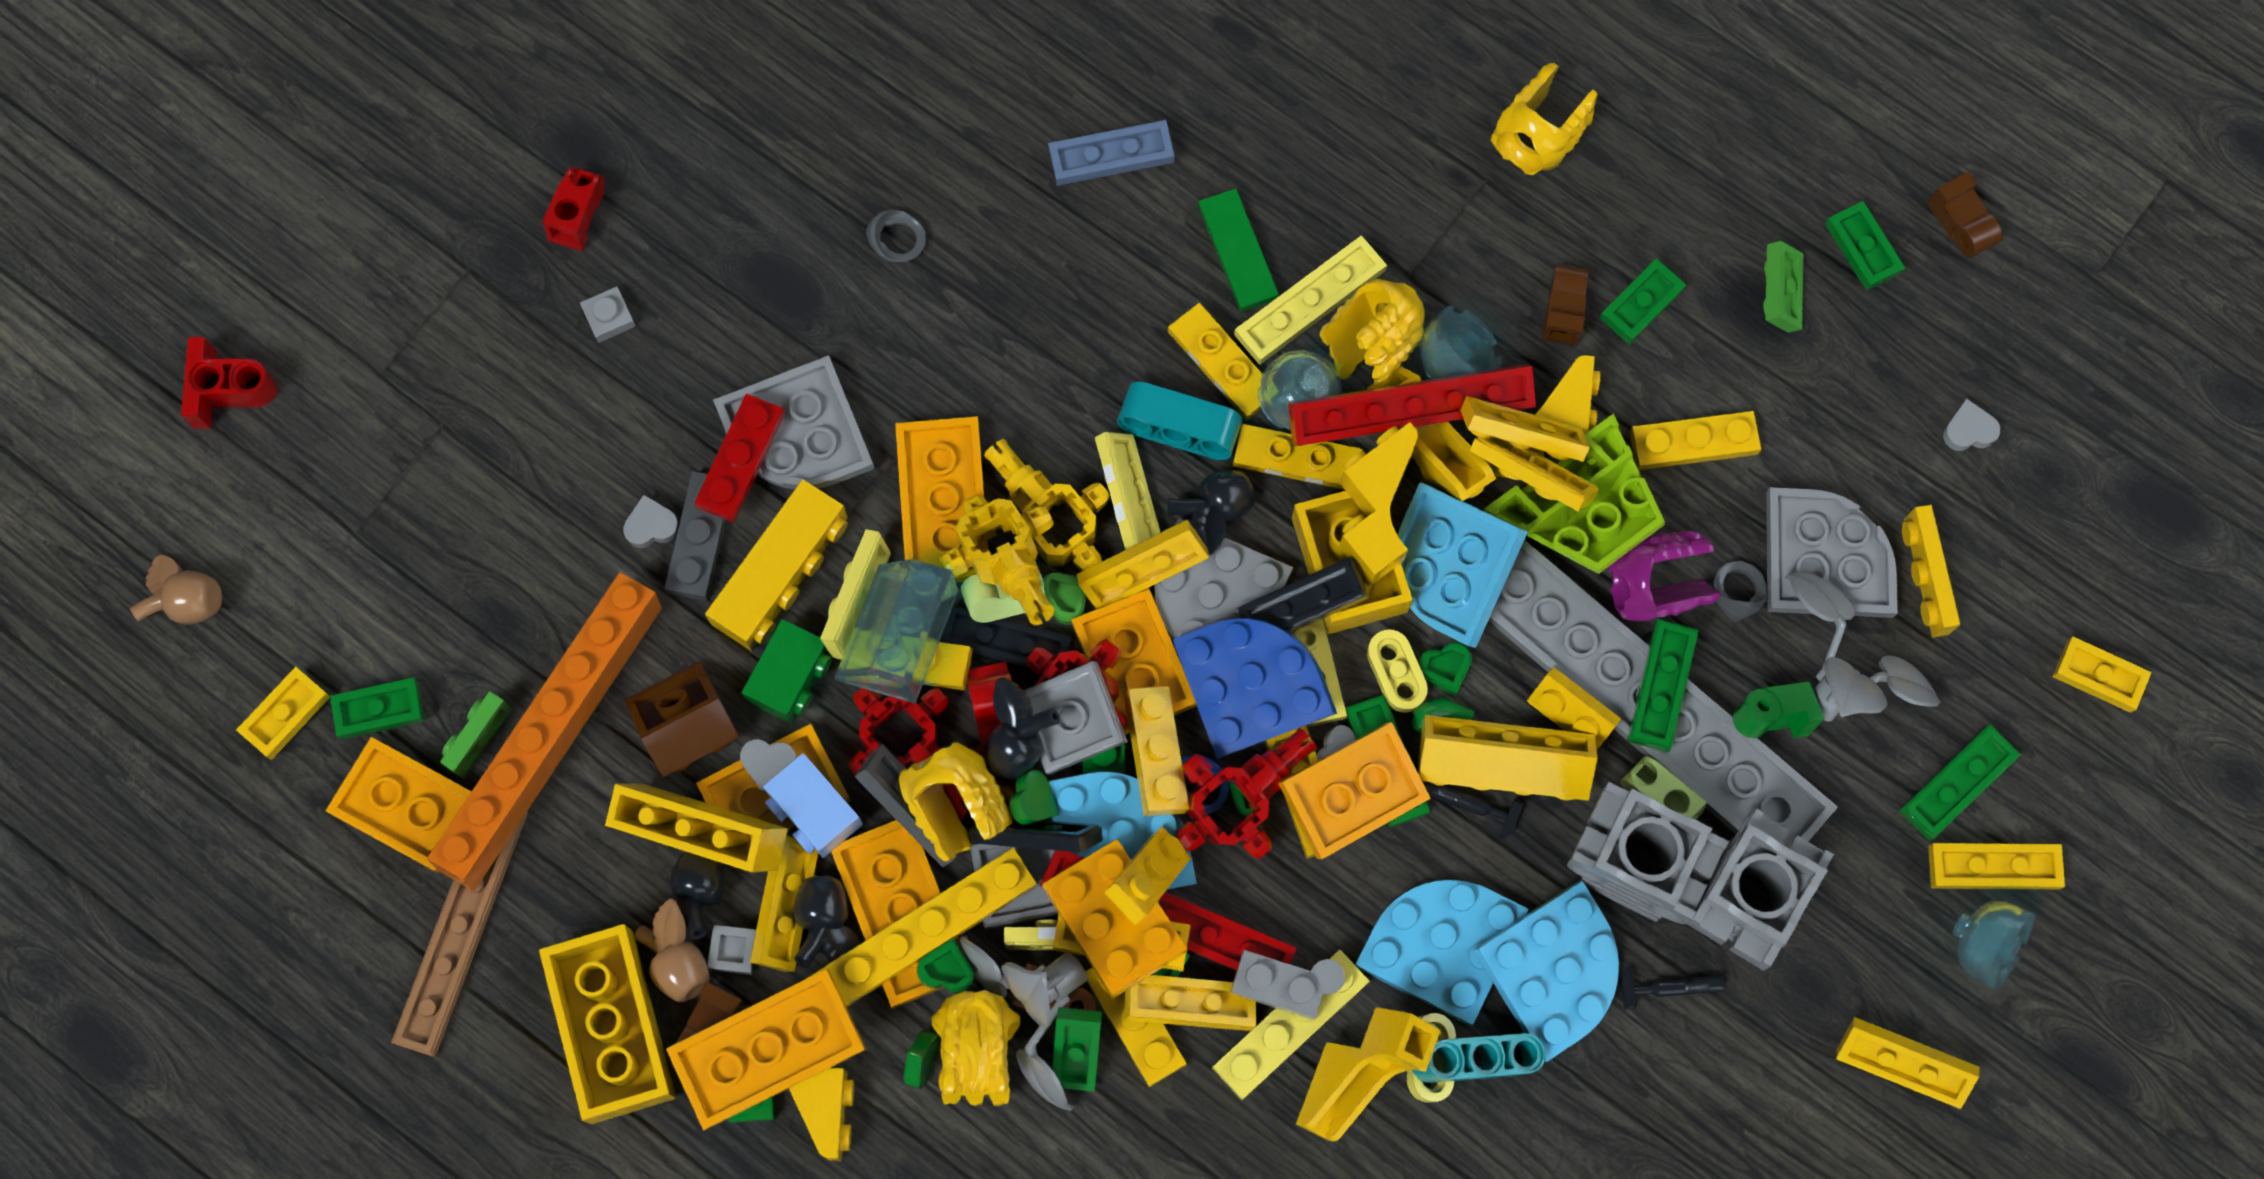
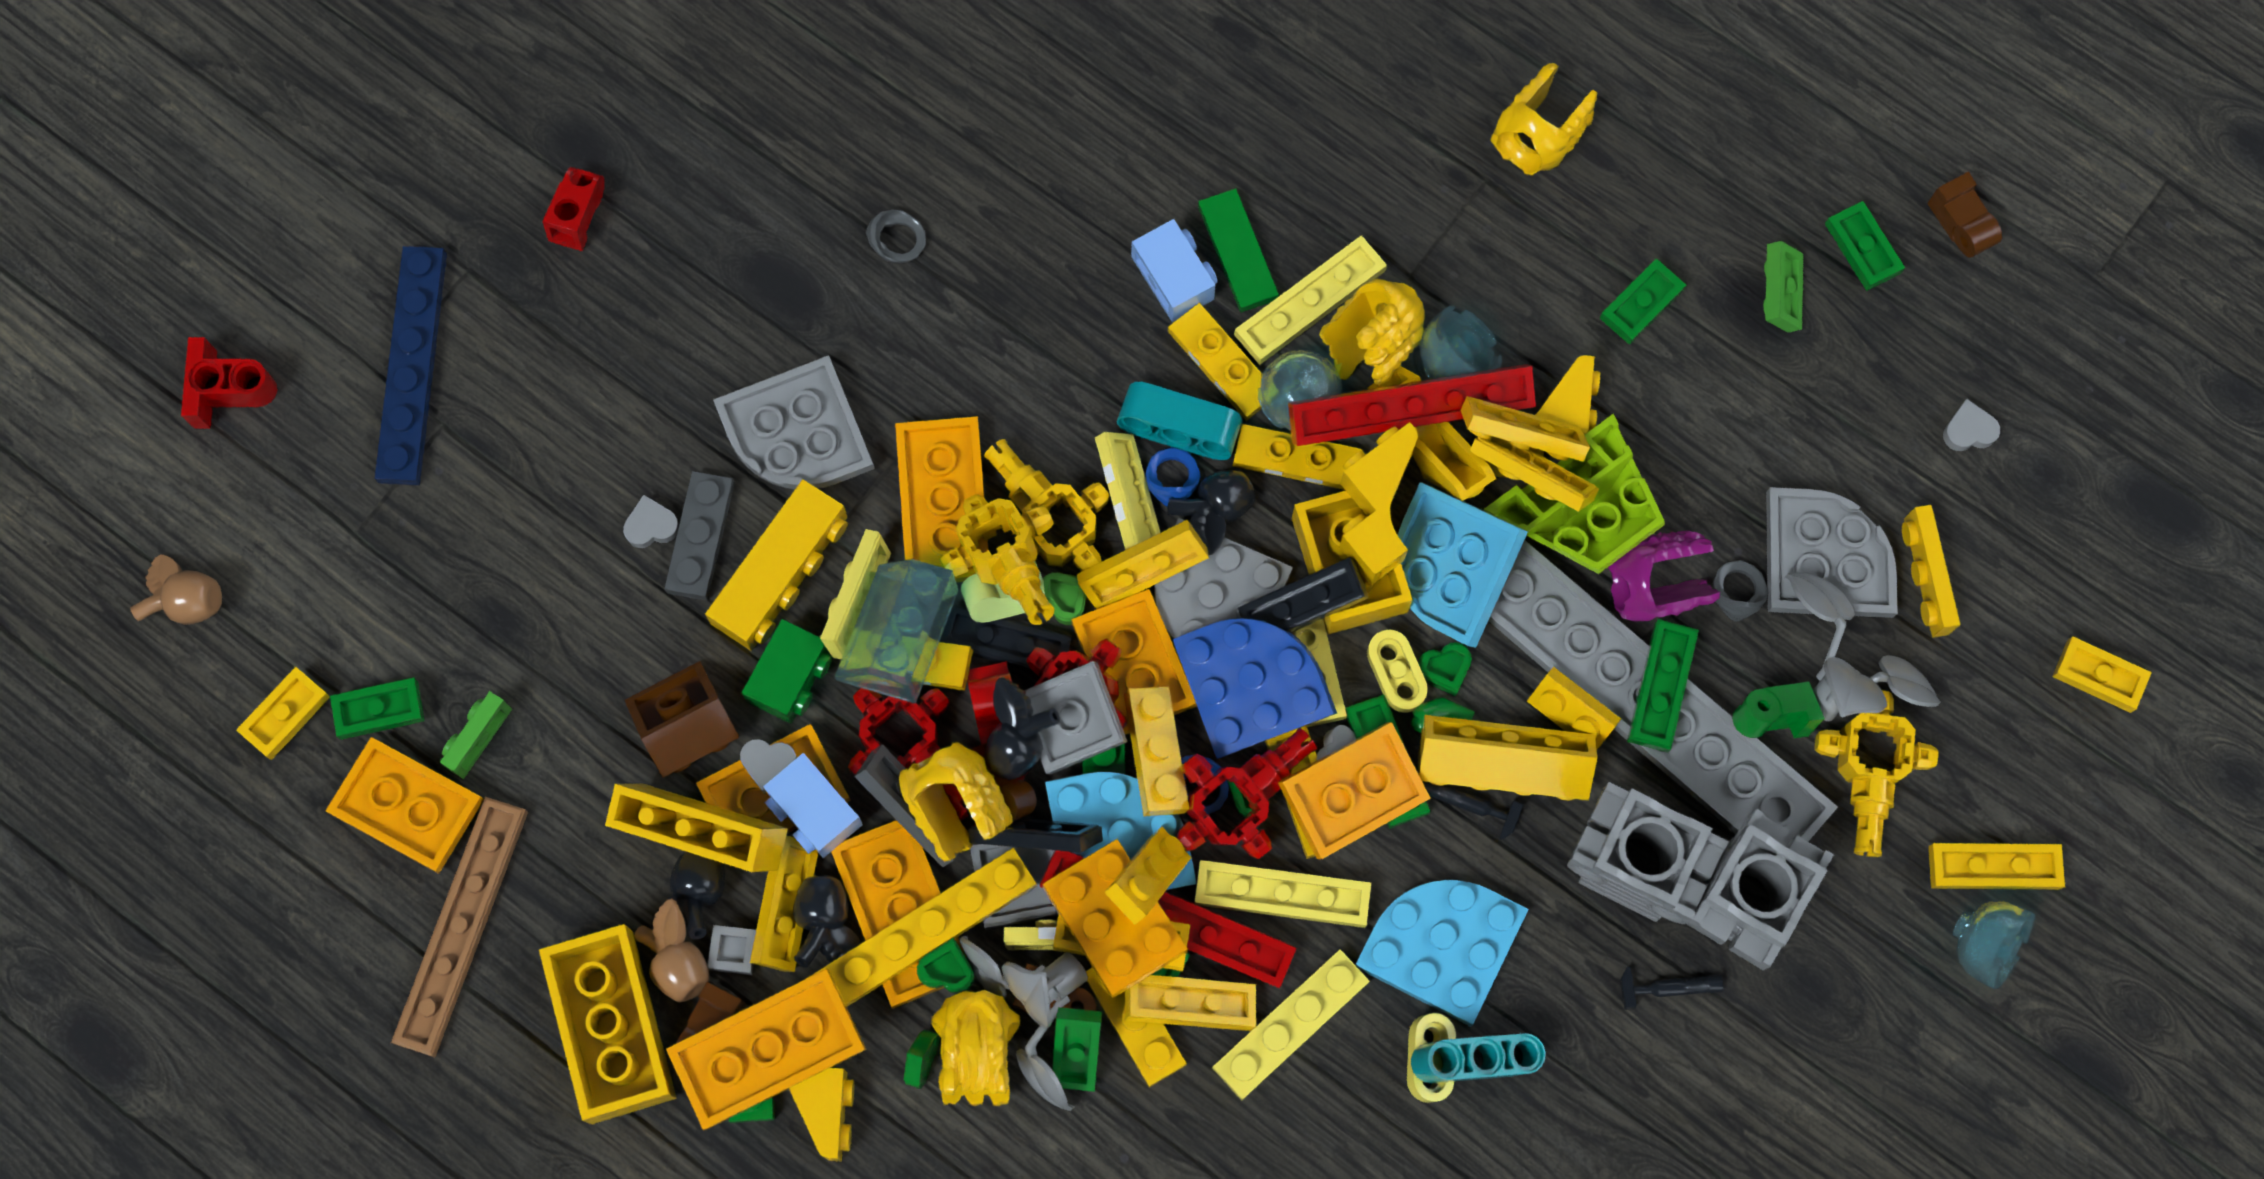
orange brick [427,572,662,892] -> none
light grey plate [580,287,636,343] -> none
red plate [694,393,786,523] -> none
green tile [1010,770,1059,825] -> none
sand blue plate [1048,120,1175,186] -> none
light grey hinge [1230,950,1345,1020] -> none
yellow arch [1296,1007,1441,1142] -> none
medium azure plate [1473,881,1619,1062] -> none
reddish brown leg [1540,264,1589,346] -> none
yellowish green leg [1621,756,1707,820] -> none
yellow plate [1630,411,1762,470] -> none
yellow plate [1836,1017,1979,1109] -> none
green tile [1899,724,2021,842] -> none
none -> dark blue plate [374,246,447,485]
none -> light blue brick [1131,219,1218,322]
none -> blue piece [1146,447,1200,507]
none -> light yellow plate [1194,860,1371,928]
none -> yellow piece [1814,691,1938,857]

